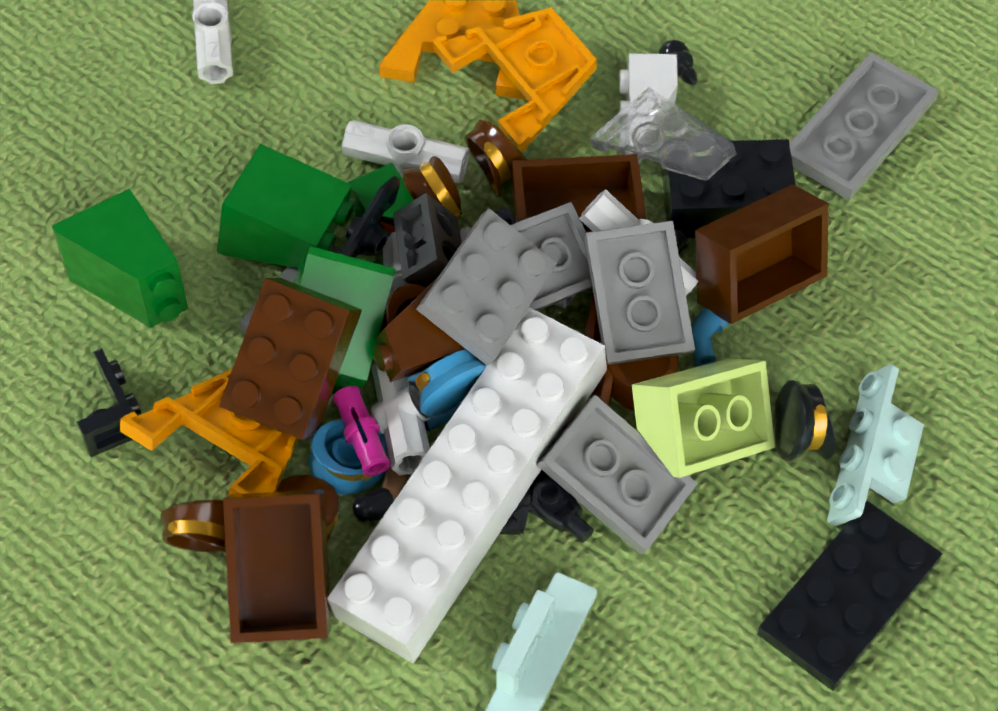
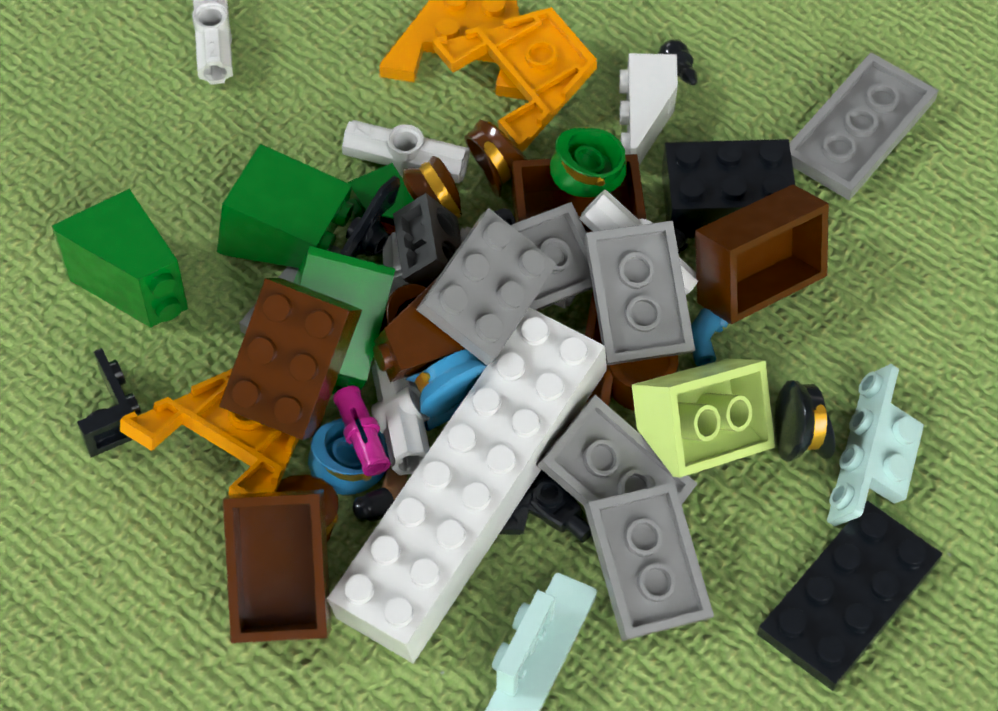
reddish brown piece [160,500,226,553] -> none
clear wing [590,87,737,181] -> none
none -> green piece [550,127,626,197]
none -> light grey plate [584,482,714,641]

